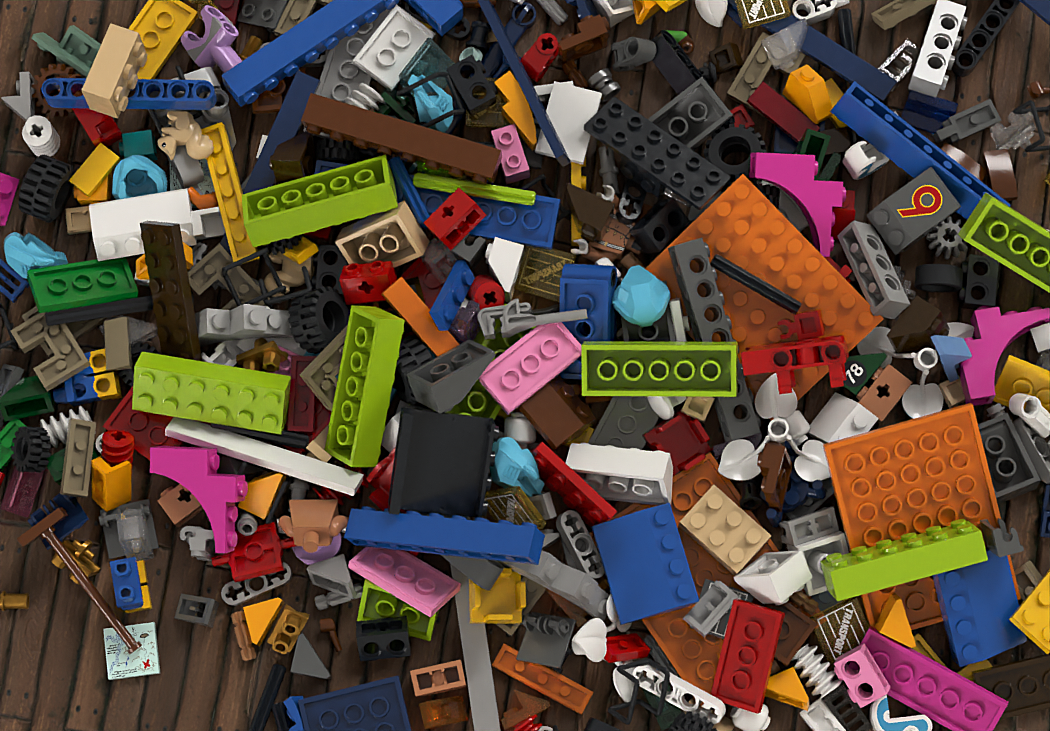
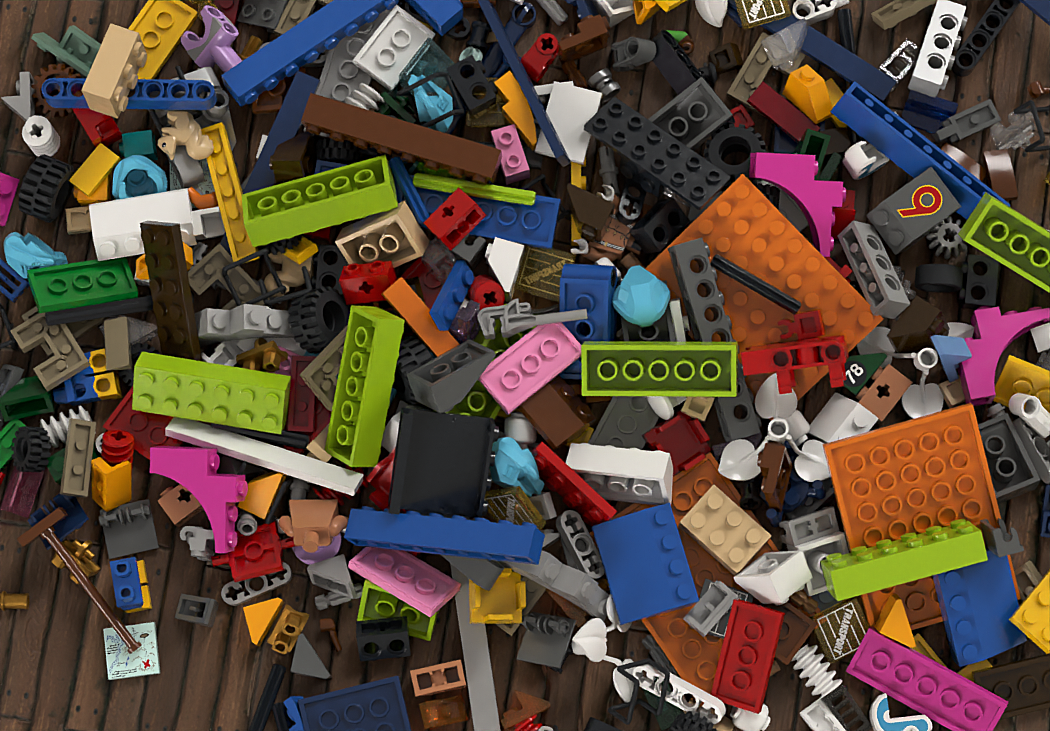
clear slope [116,509,154,561] -> none
medium nougat axle [231,611,256,661] -> none
orange tile [492,643,594,715] -> none
red plate [604,633,651,663] -> none
light orange slope [765,667,810,711] -> none
bright pink brick [834,643,891,708] -> none

